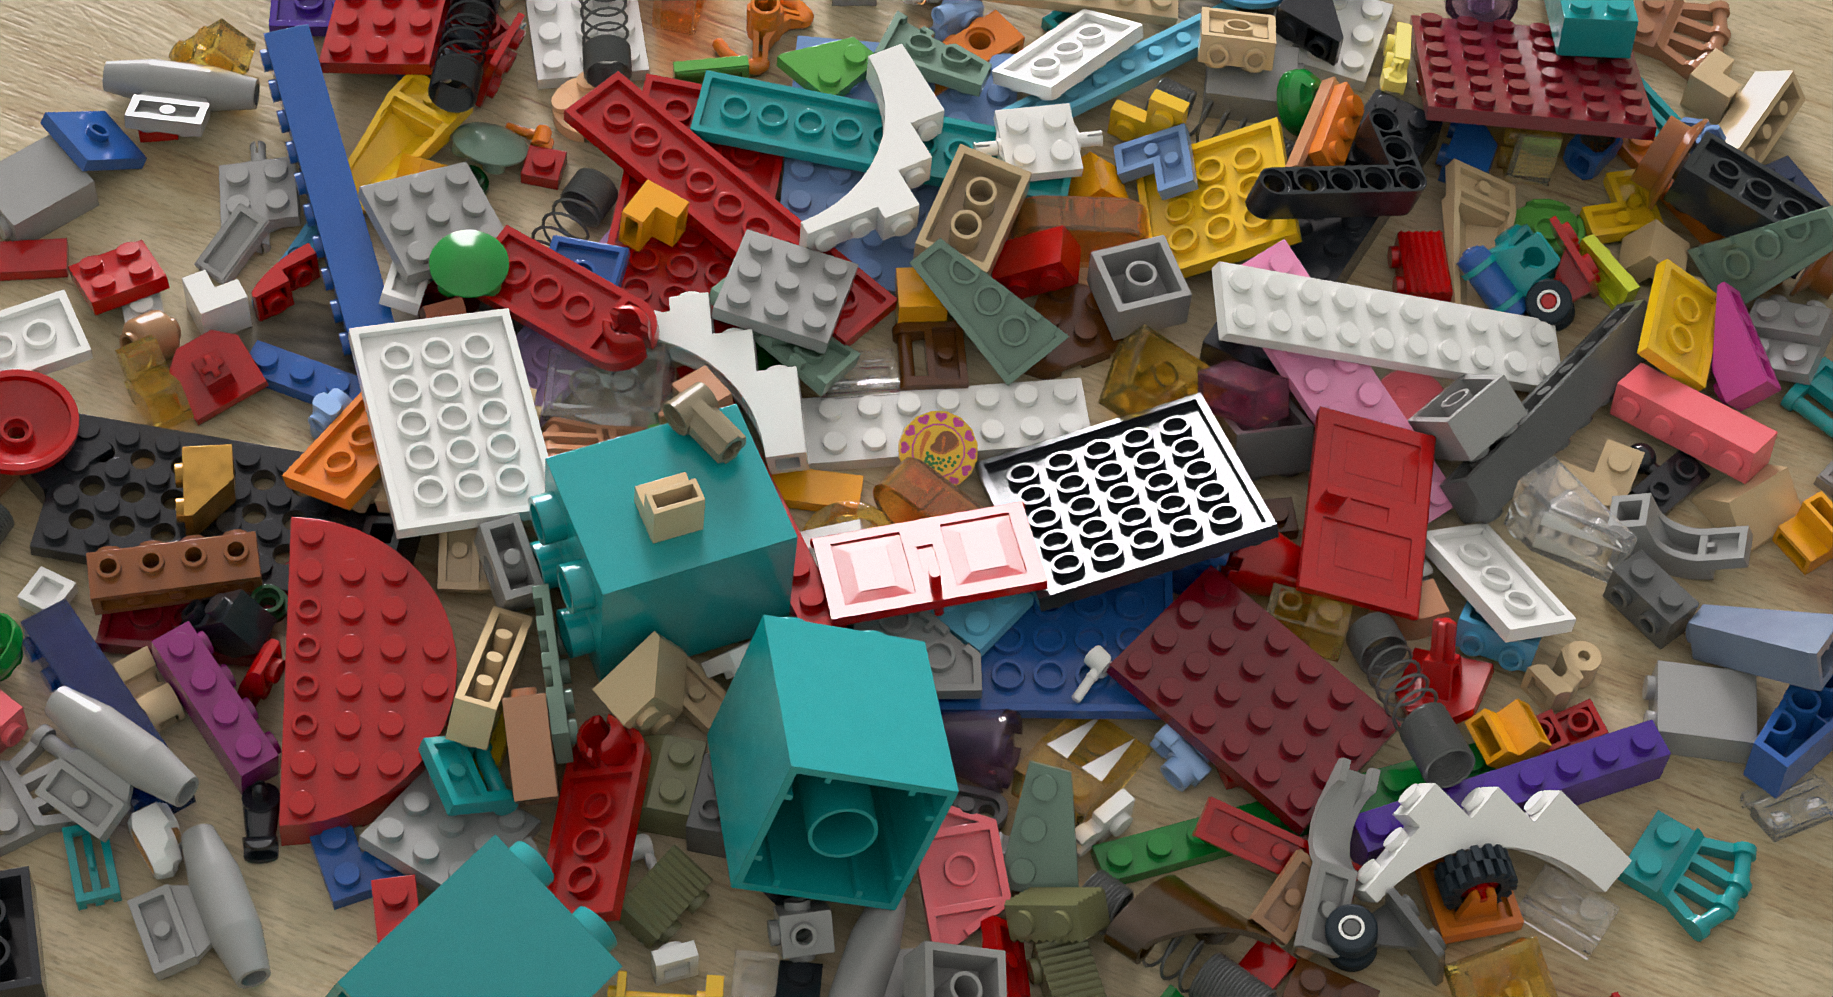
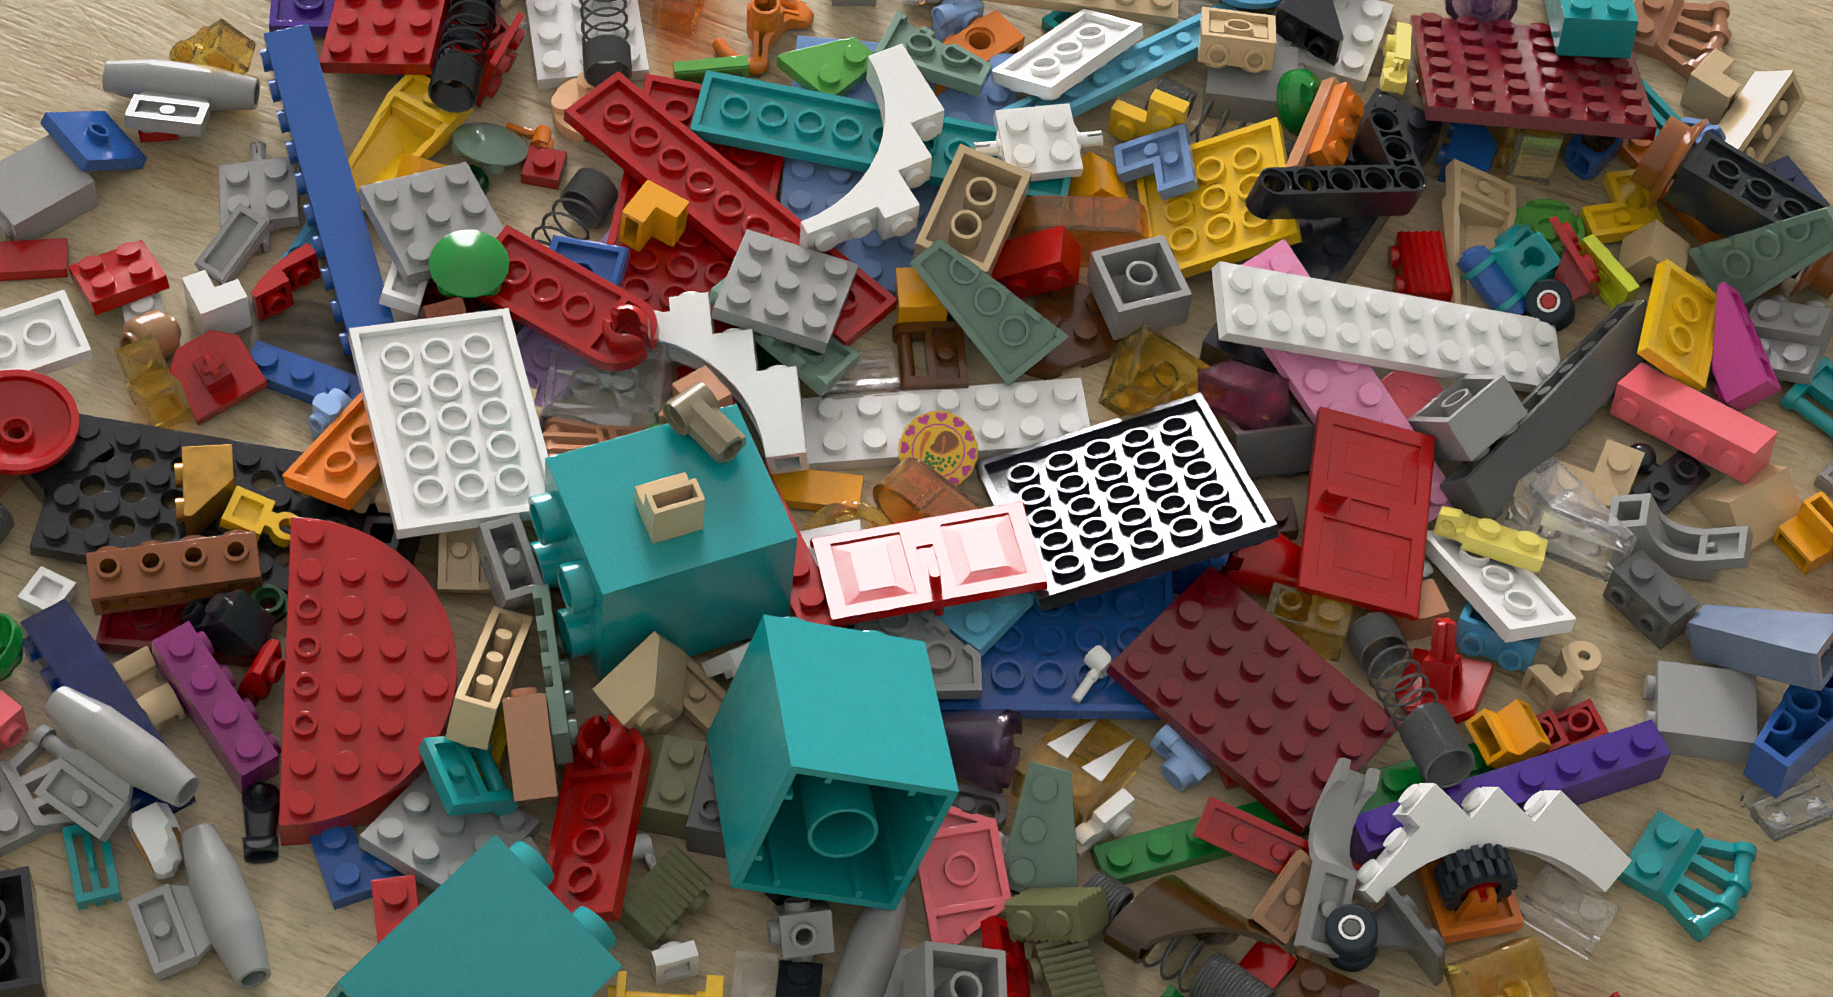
none -> yellow plate [219,486,298,547]
none -> light yellow hinge [1433,506,1548,573]

